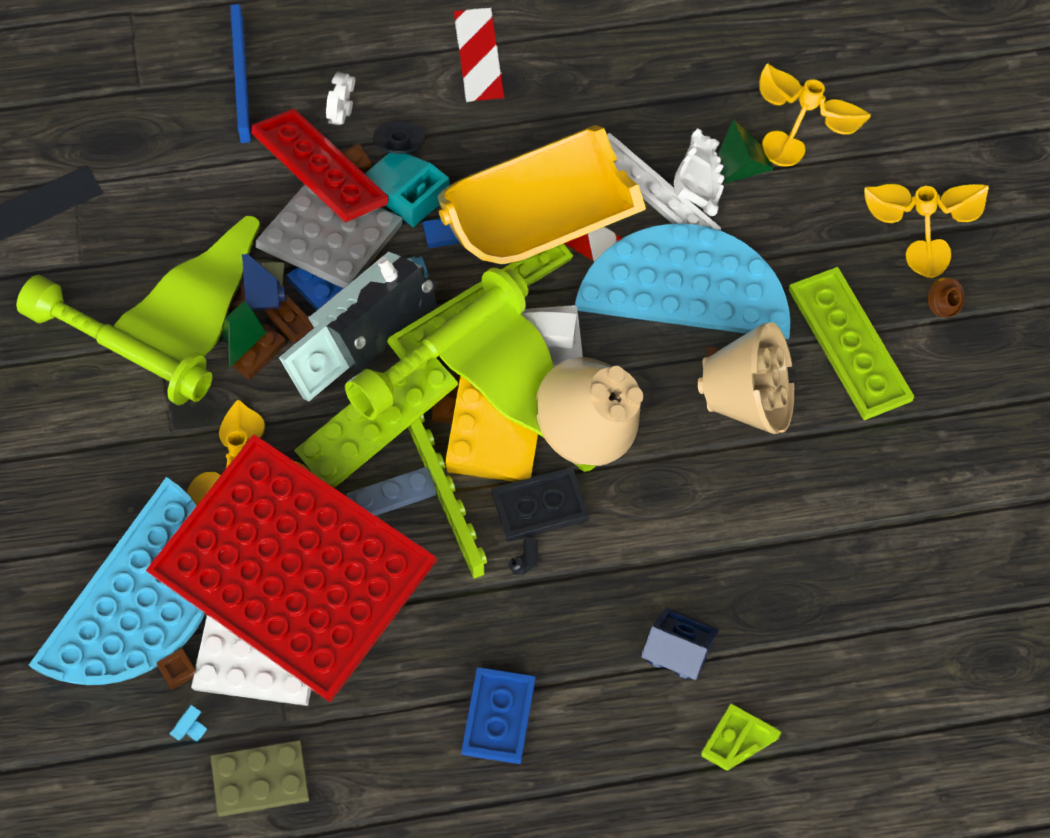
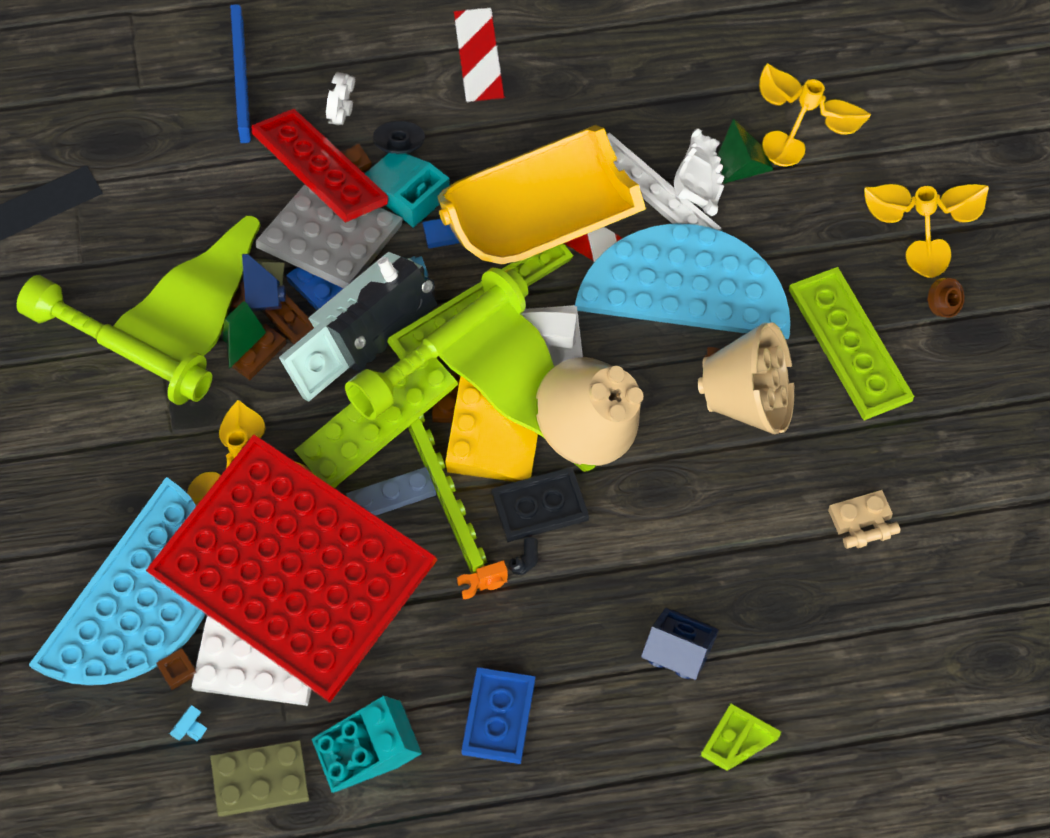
none -> teal slope [312,696,422,793]
none -> orange plate [457,560,507,599]
none -> tan plate [828,490,900,549]

